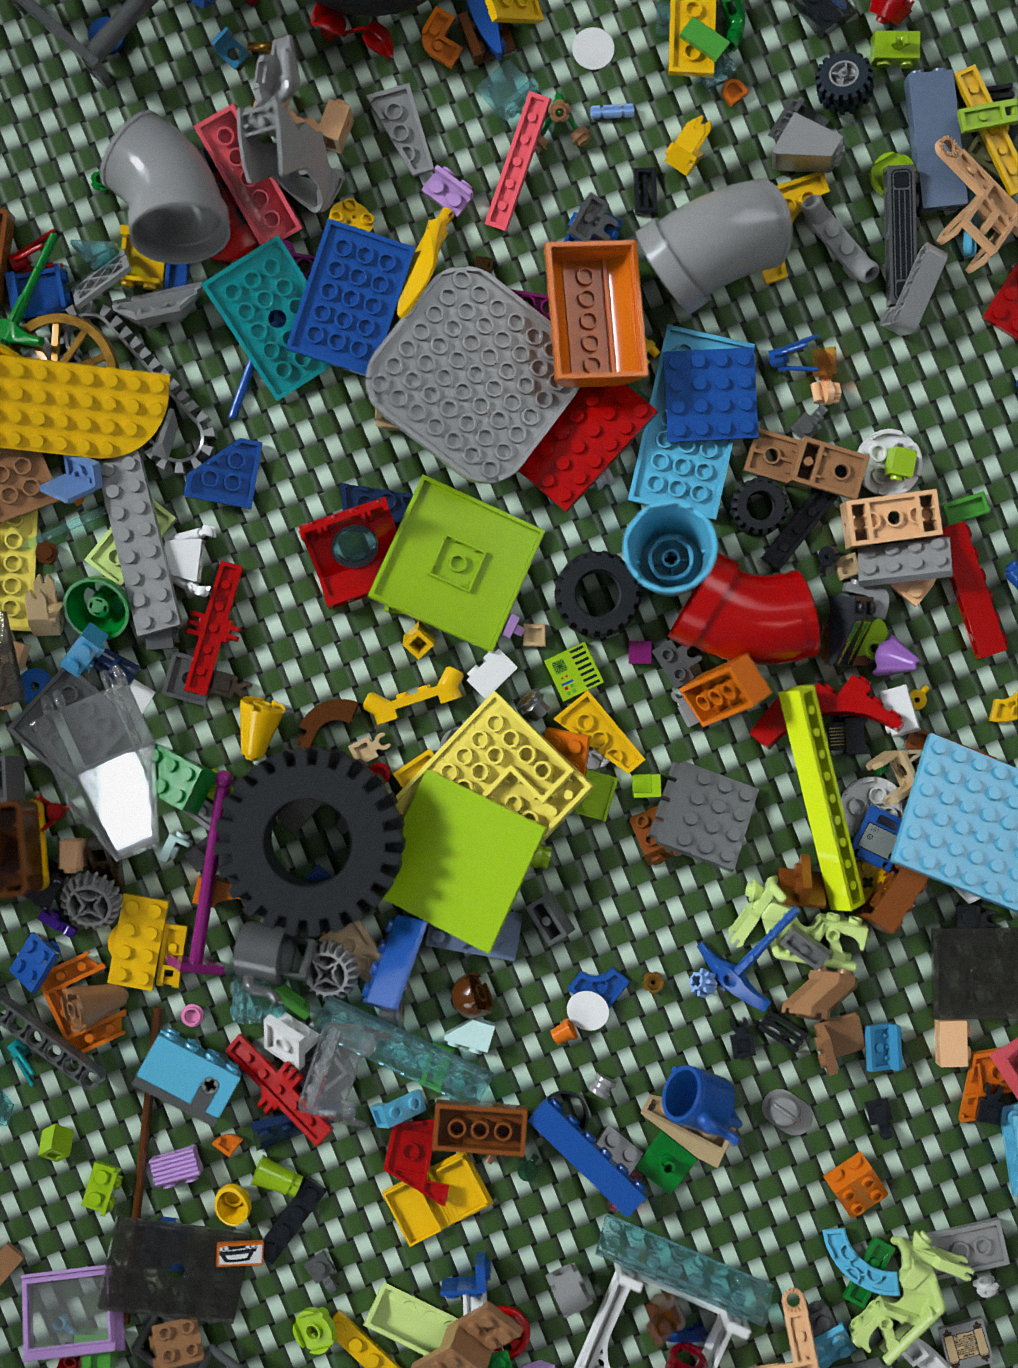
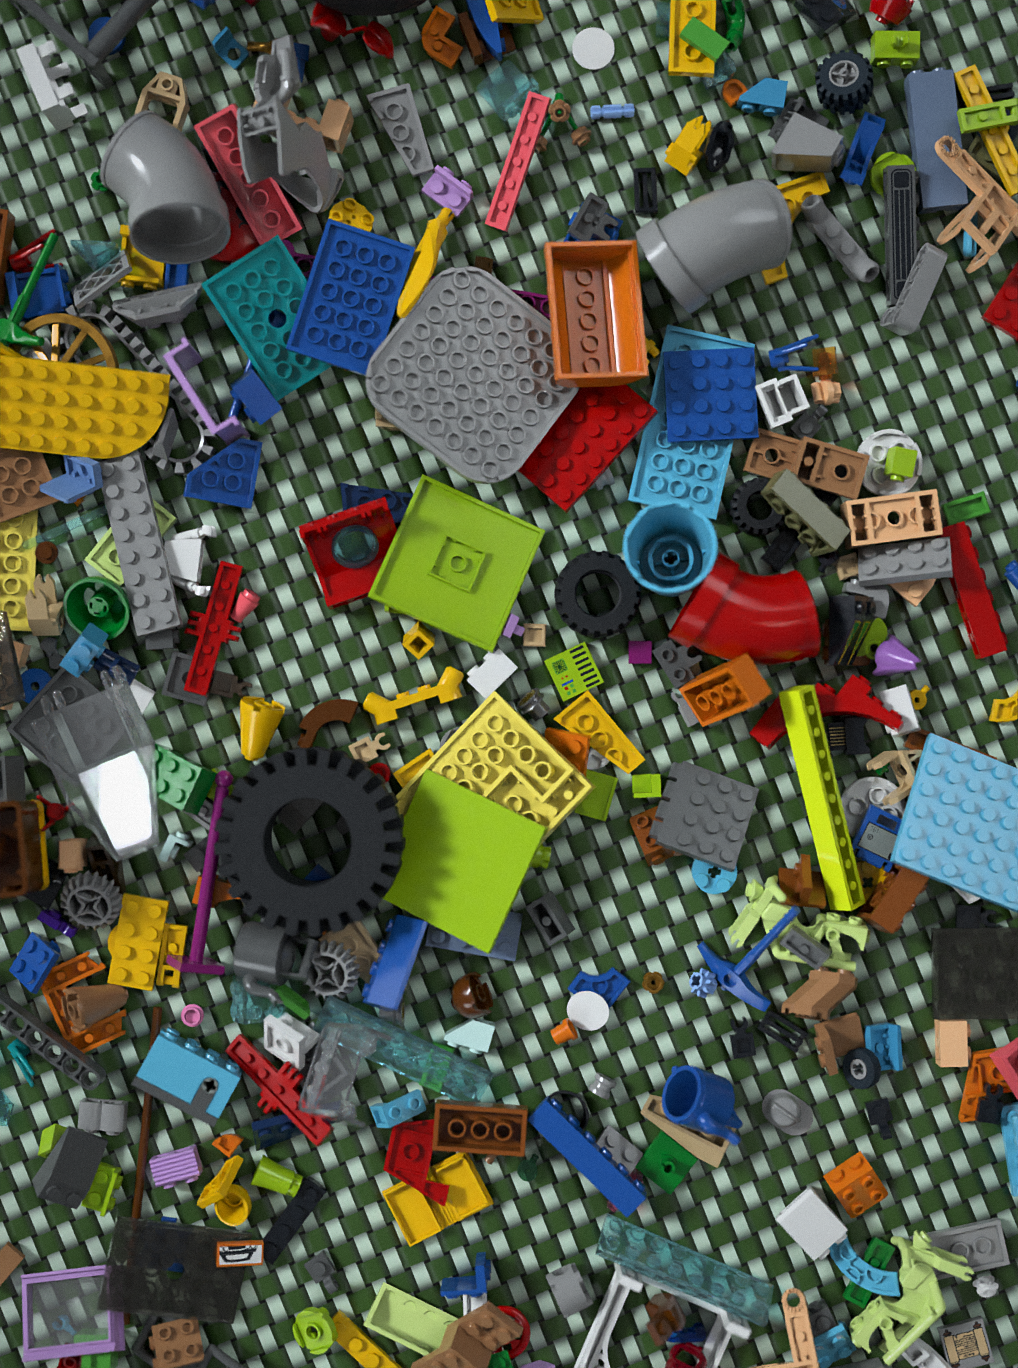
none -> white piece [16,40,89,132]
none -> dark grey slope [32,1126,108,1210]
none -> dark grey piece [40,637,64,669]
none -> light grey brick [78,1098,128,1135]
none -> tan piece [135,71,190,131]
none -> lavender piece [163,337,250,445]
none -> yellow tile [197,1155,244,1209]
none -> blue brick [230,368,282,425]
none -> coral cone [230,588,261,623]
none -> blue piece [294,43,310,83]
none -> medium azure plate [691,859,737,894]
none -> black arm [703,121,734,173]
none -> dark azure slope [736,78,788,117]
none -> white plate [755,374,810,429]
none -> olive wedge [761,469,851,557]
none -> white slope [776,1186,848,1261]
none -> blue arch [839,111,886,186]
none -> black bush [843,1047,881,1090]

